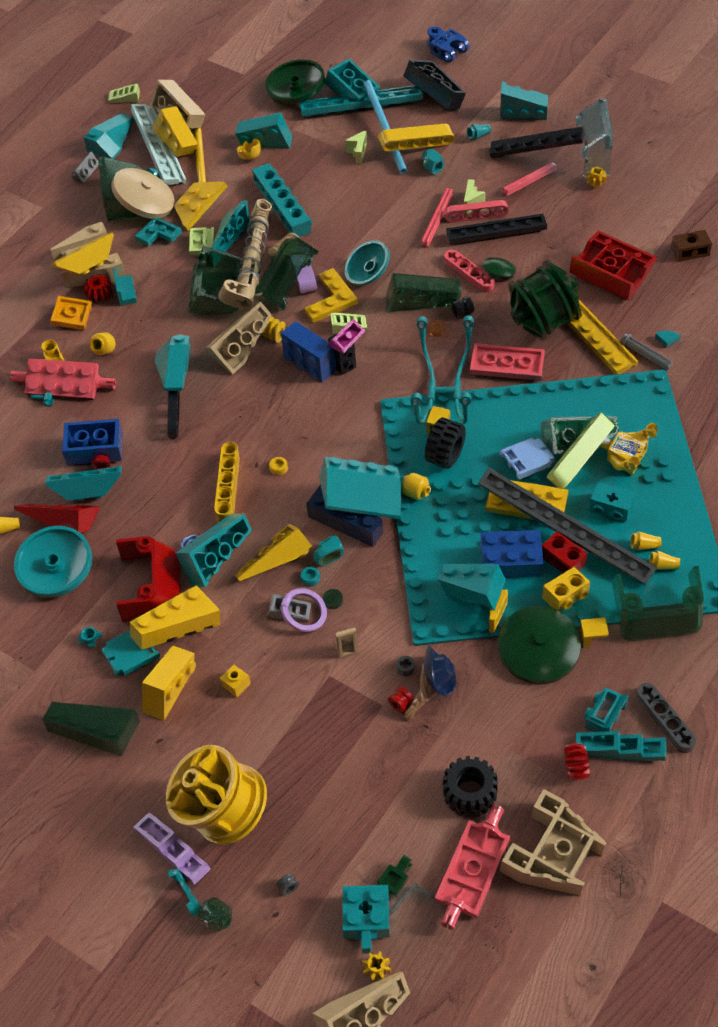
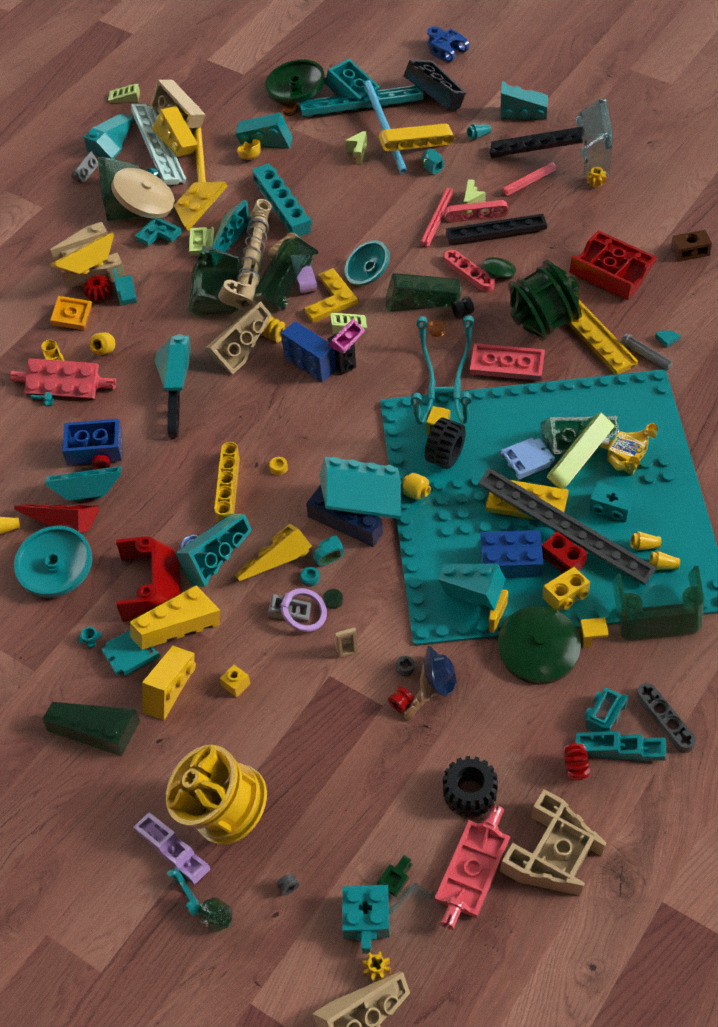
none -> clear orange tile [282,104,297,116]

